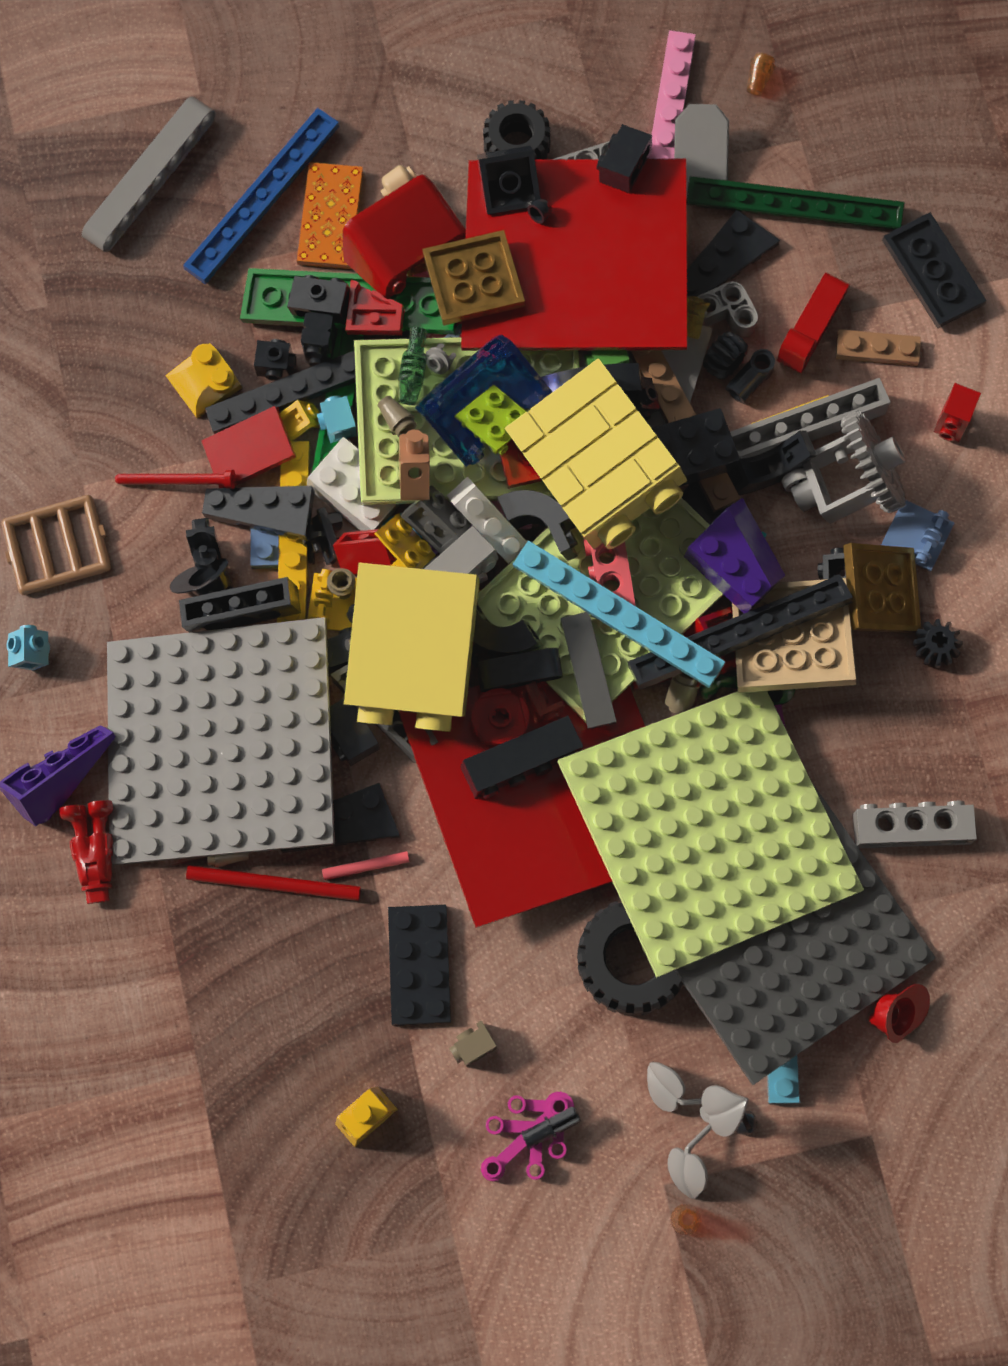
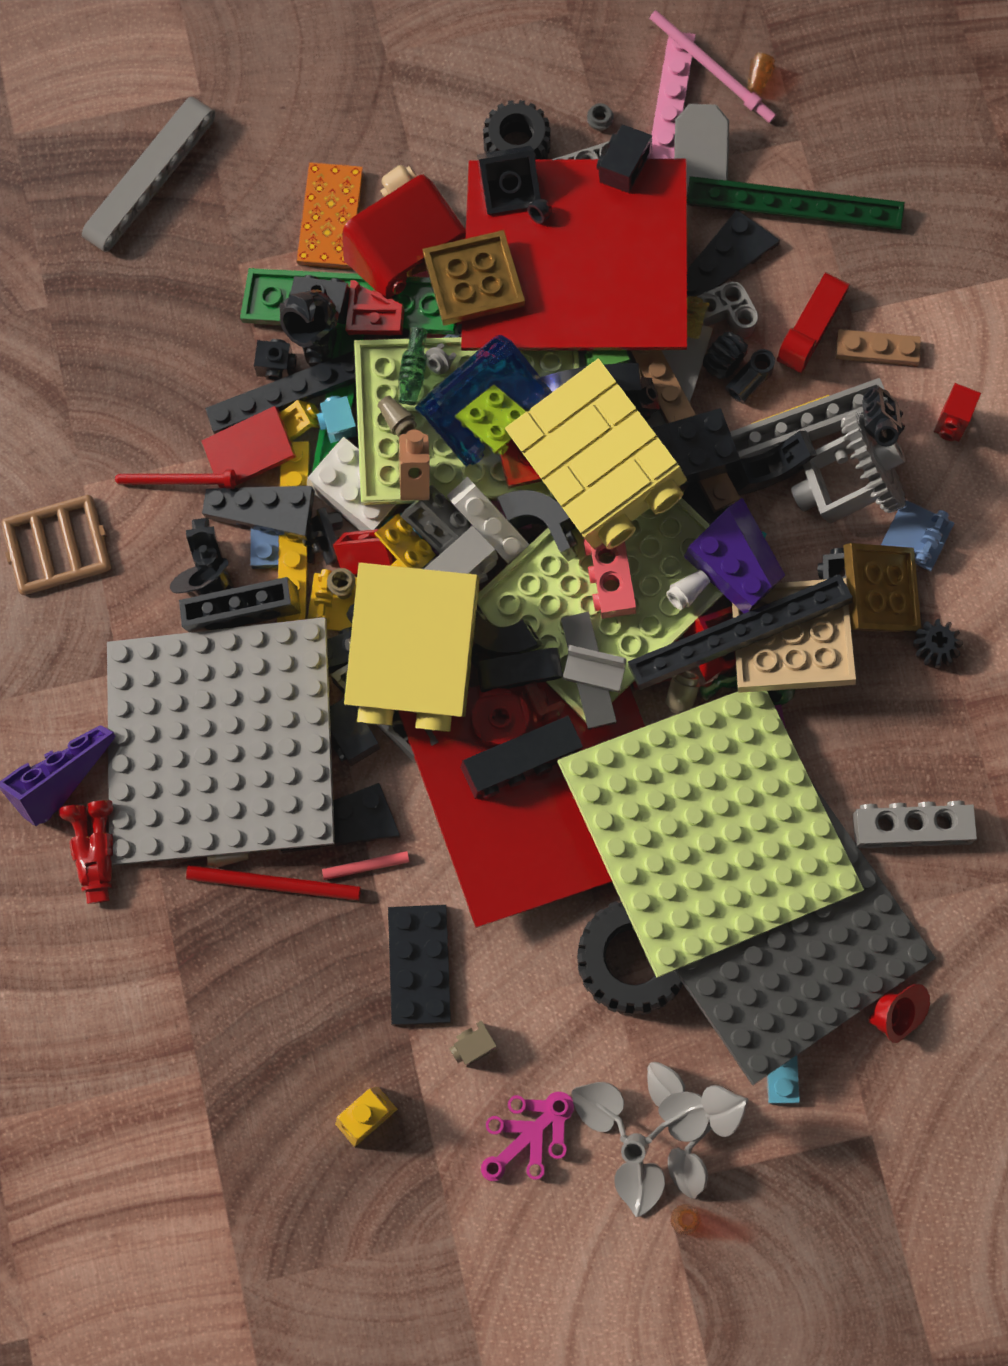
medium azure brick [6,625,50,671] -> none
yellow slope [166,343,242,418] -> none
blue plate [183,107,339,285] -> none
medium azure plate [513,540,725,688] -> none
black axle [521,1107,581,1150] -> none
black hinge [736,1111,757,1135] -> none
white tile [781,468,808,492] -> none
black plate [882,212,987,329] -> none
none -> black helmet [280,290,338,350]
none -> light grey panel [563,645,626,693]
none -> light grey plant [572,1082,709,1217]
none -> dark grey plate [587,103,614,130]
none -> bright pink bar [649,10,776,123]
none -> white cone [666,570,710,610]
none -> black brick [862,385,905,447]

